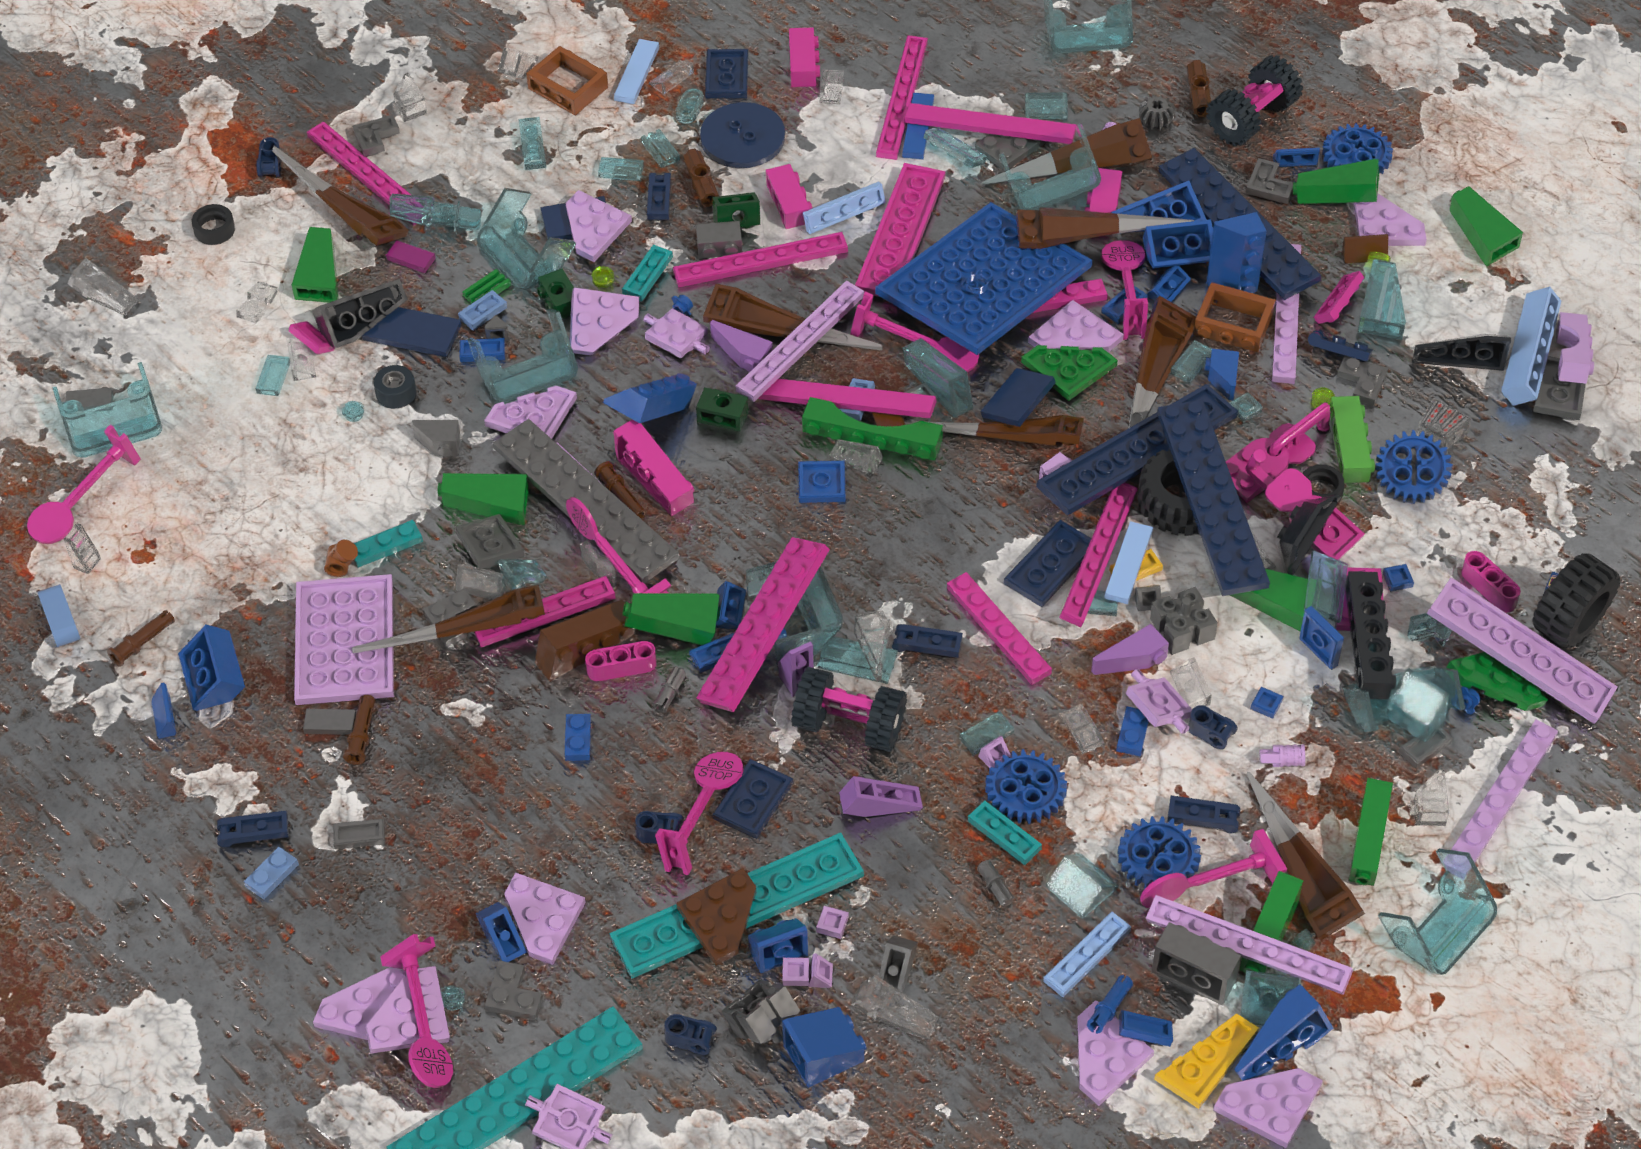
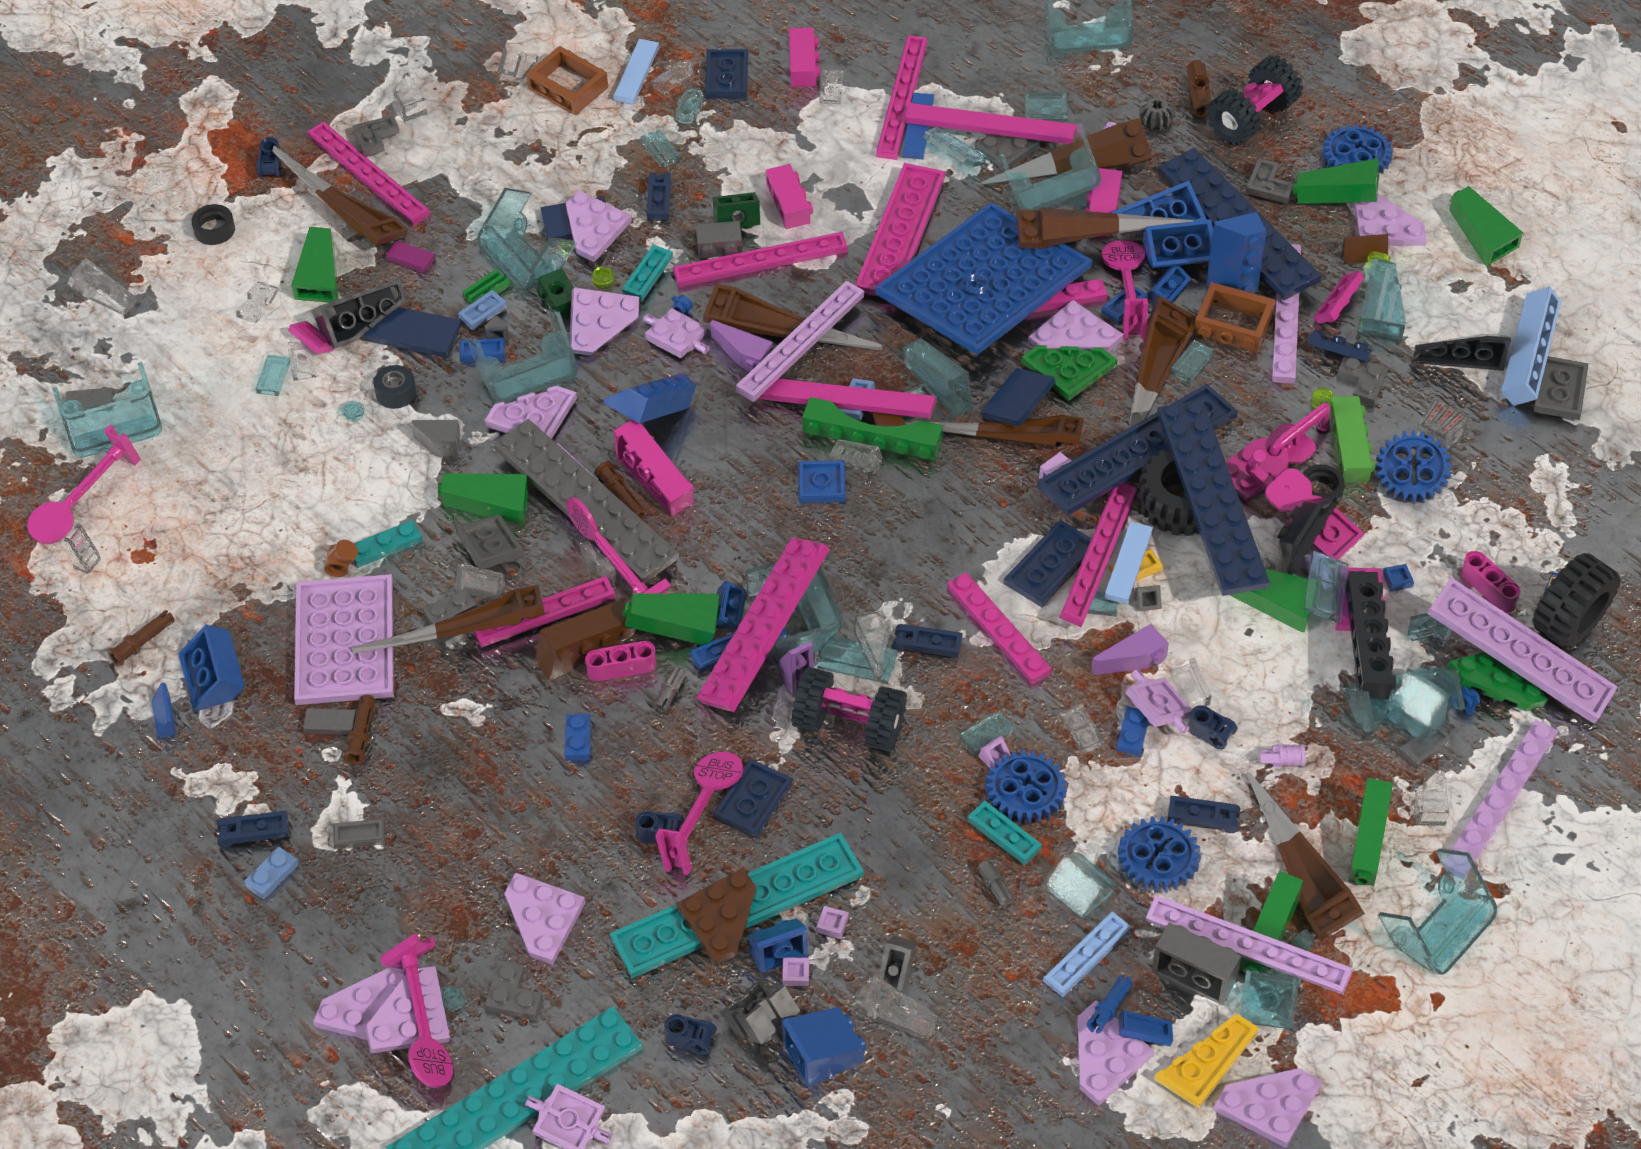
medium blue beam [37,584,80,647] -> none
clear light blue arm [389,194,481,231] -> none
blue slope [475,902,527,962] -> none
clear light blue slope [497,559,547,591] -> none
clear light blue plate [518,117,546,170] -> none
clear light blue tile [598,157,644,181] -> none
reddish brown piece [683,148,719,207] -> none
dark green brick [696,387,749,432] -> none
dark blue plate [700,102,785,168] -> none
light blue tile [803,182,886,234] -> none
lavender slope [808,953,833,988] -> none
medium lavender slope [839,776,923,817] -> none
dark pink piece [850,291,979,374] -> none
dark pink piece [1140,829,1287,908] -> none
dark grey brick [1150,587,1218,655] -> none
blue slope [1205,349,1239,401] -> none
clear light blue plate [1230,392,1263,422] -> none
blue wedge [1234,984,1334,1081] -> none
blue tile [1250,687,1284,719] -> none
blue slope [1273,148,1320,167] -> none
blue tile [1299,606,1344,670] -> none
lavender arch [1556,312,1594,384] -> none

